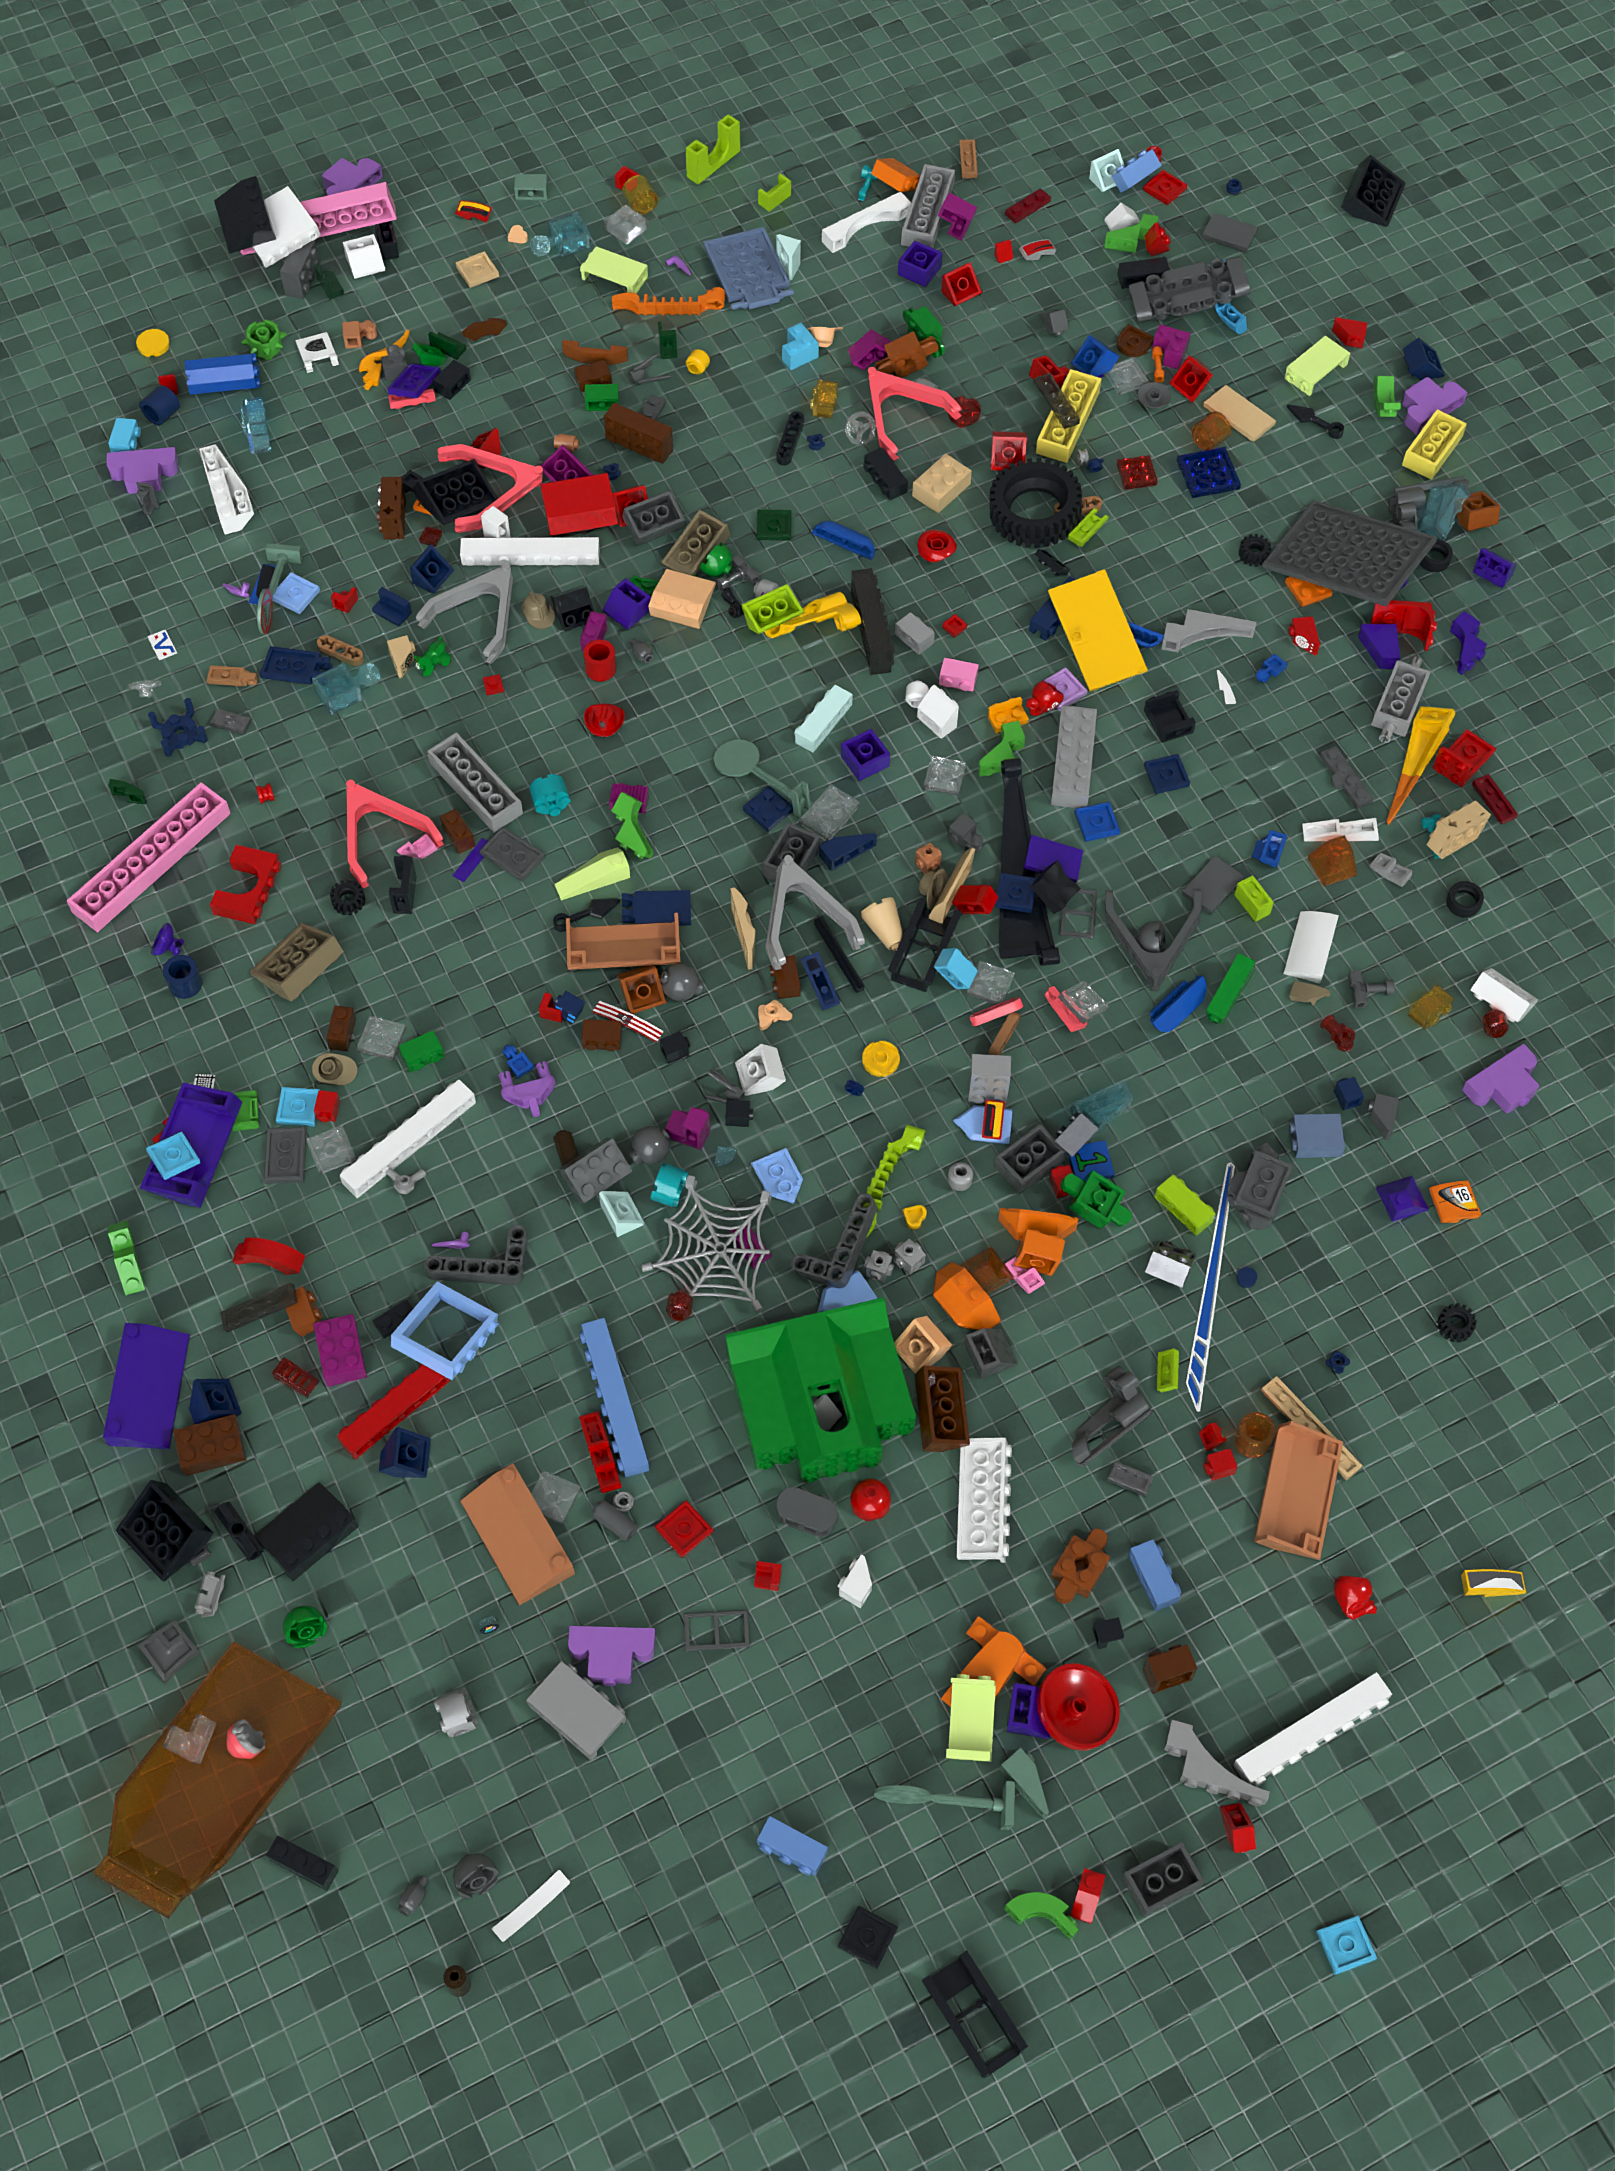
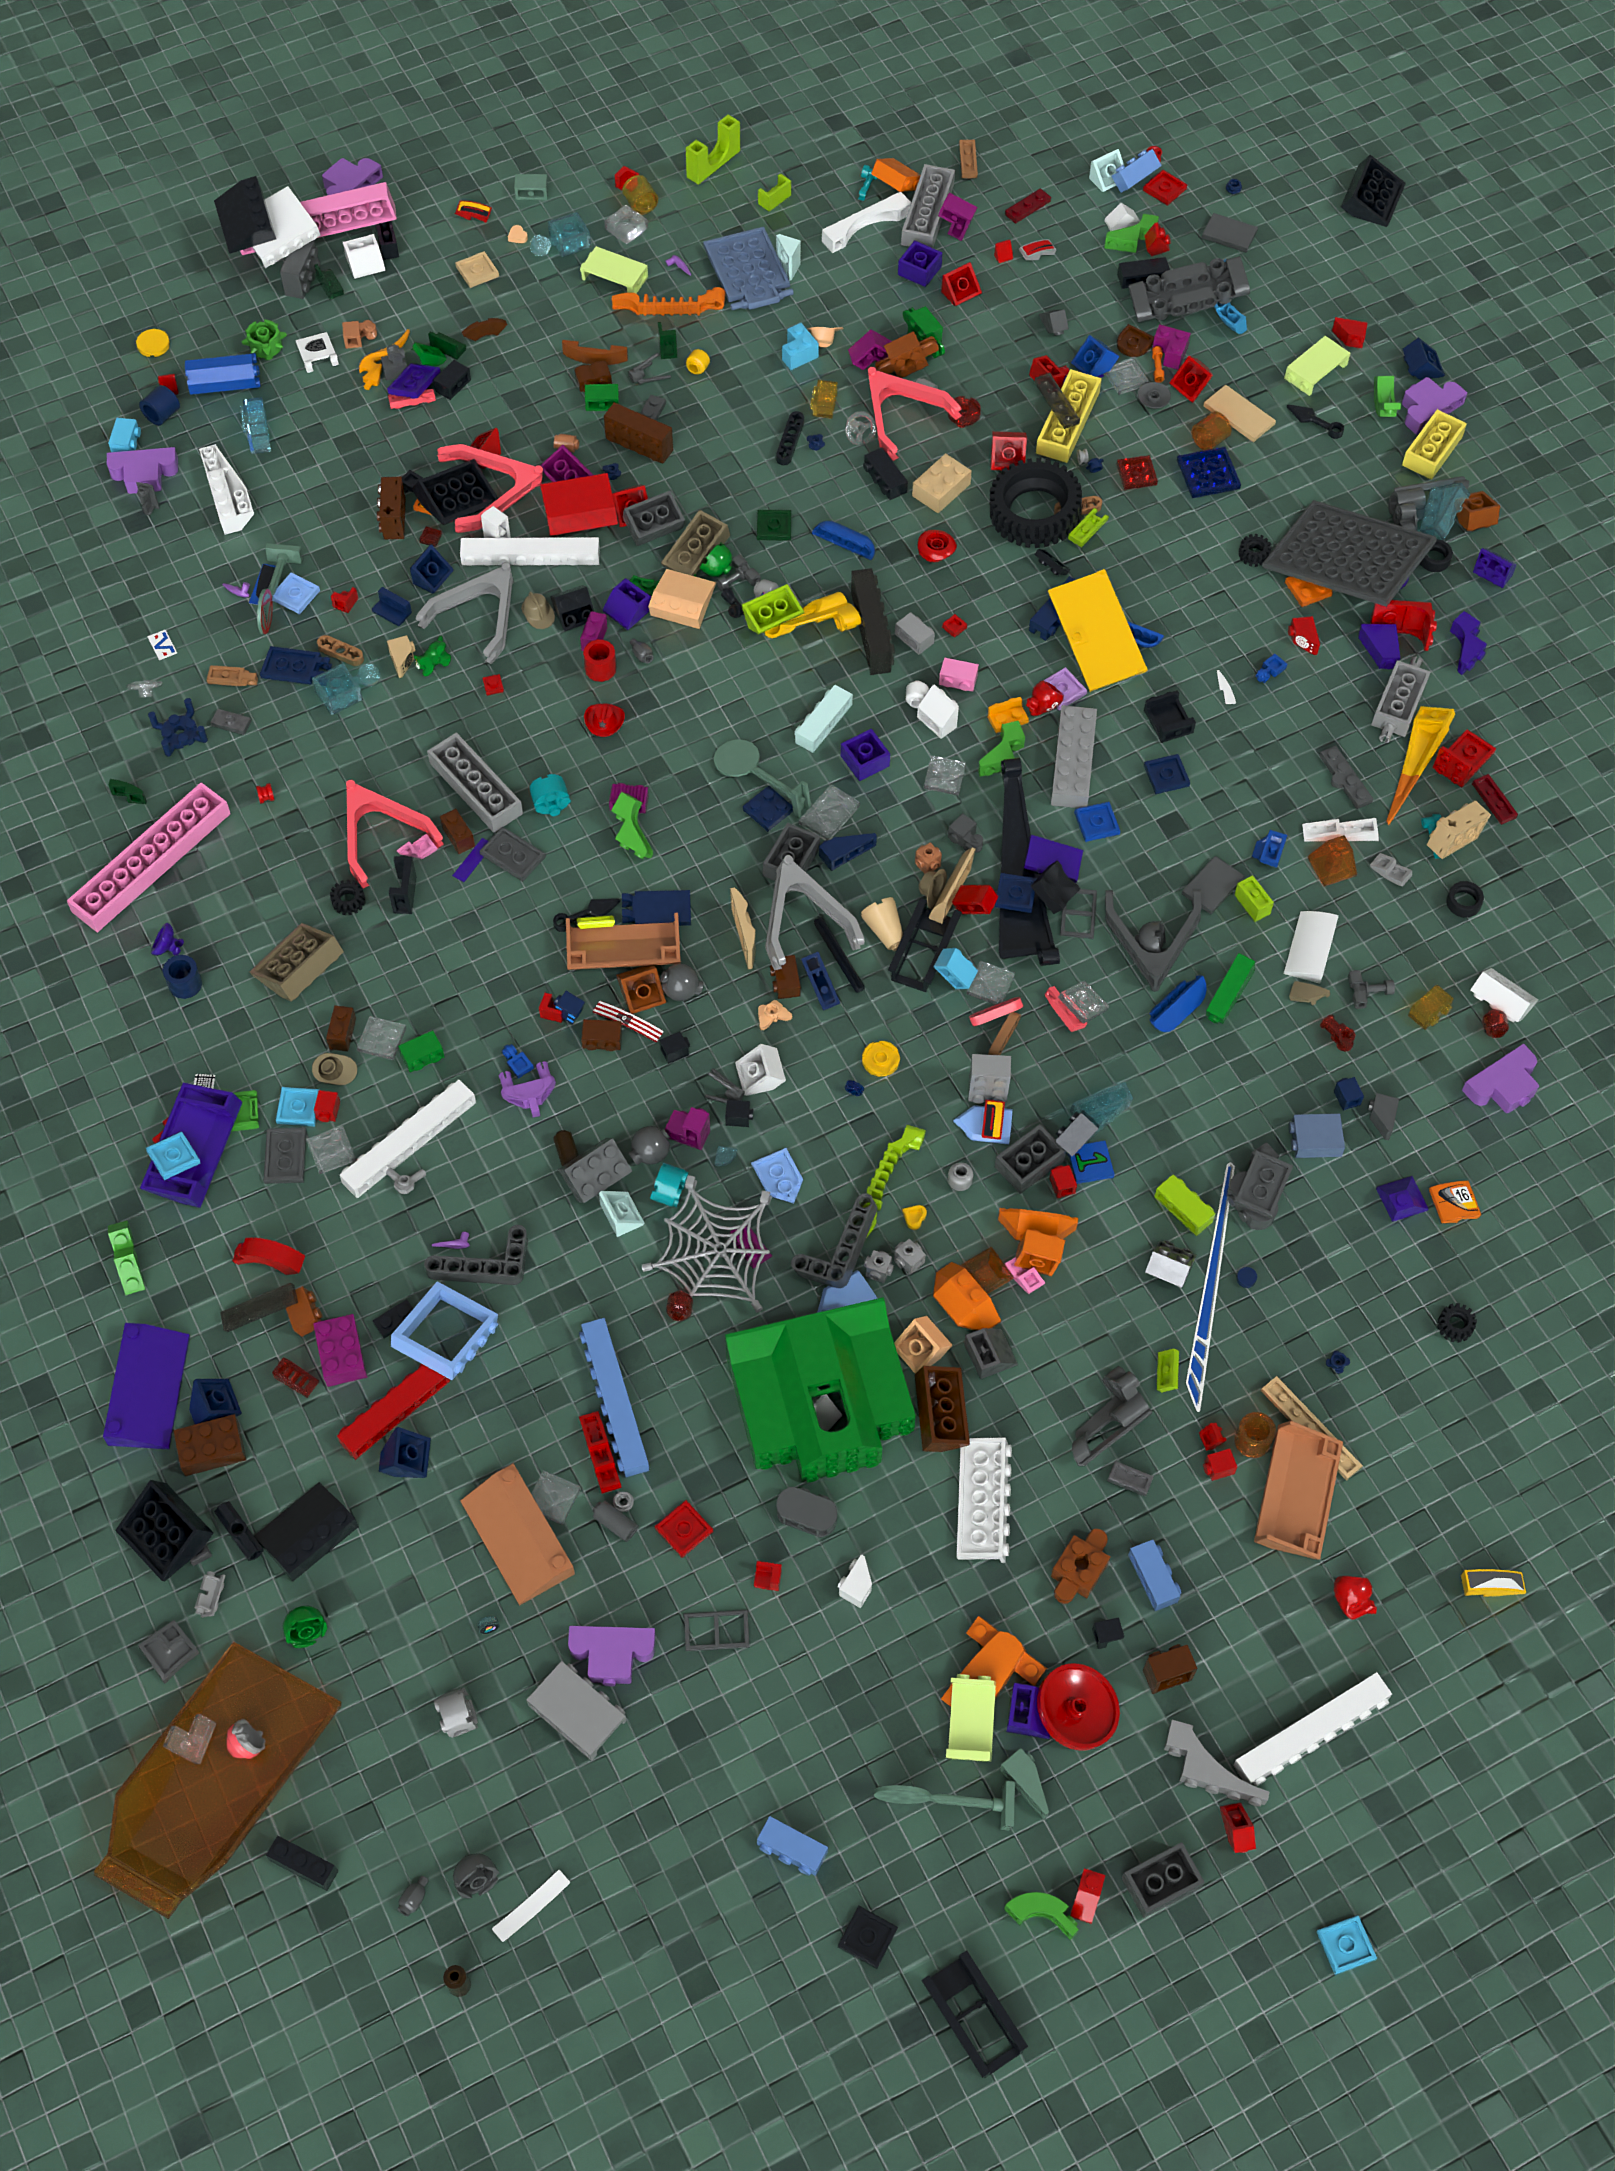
red arch [210,845,281,924] -> none
yellowish green wedge [555,847,630,900] -> none
red cylinder [850,1478,891,1521] -> none
green brick [1060,1170,1132,1229] -> none
light grey arch [1162,609,1256,653] -> none
none -> neon yellow tile [577,915,615,929]

